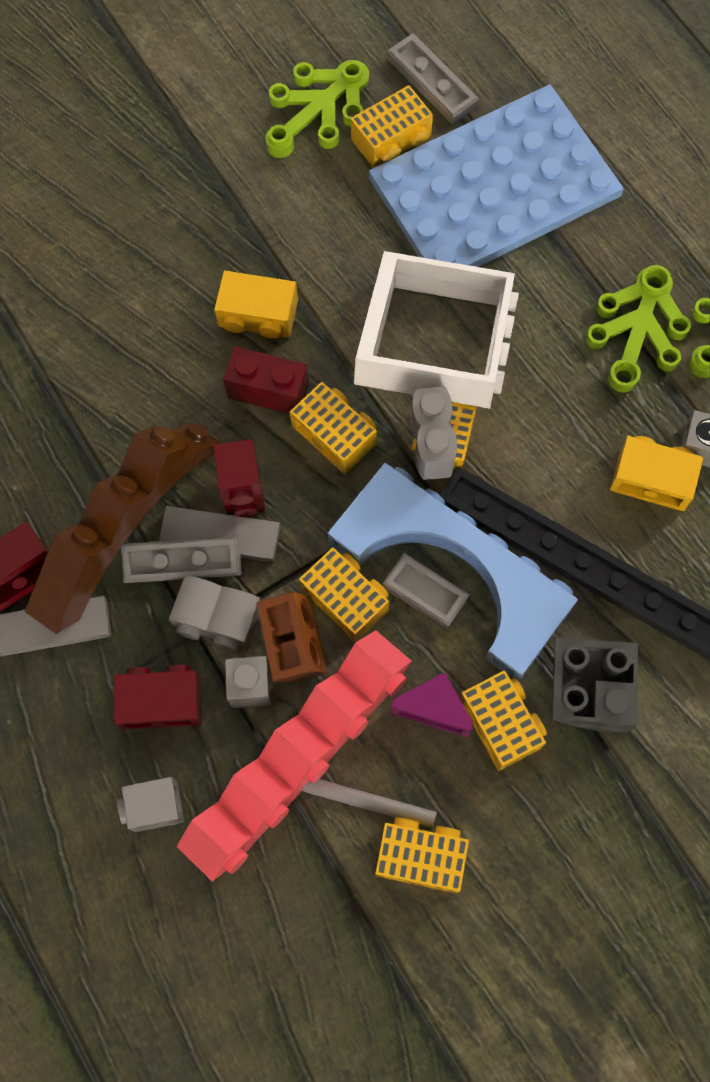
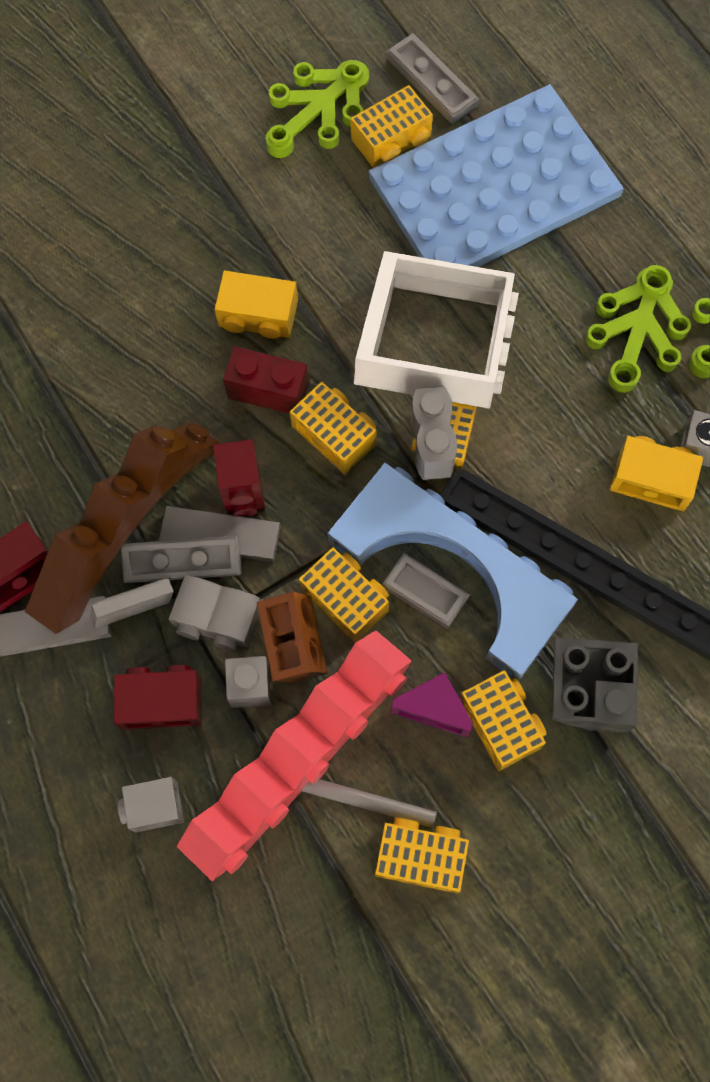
none -> light grey tile [90,578,173,629]

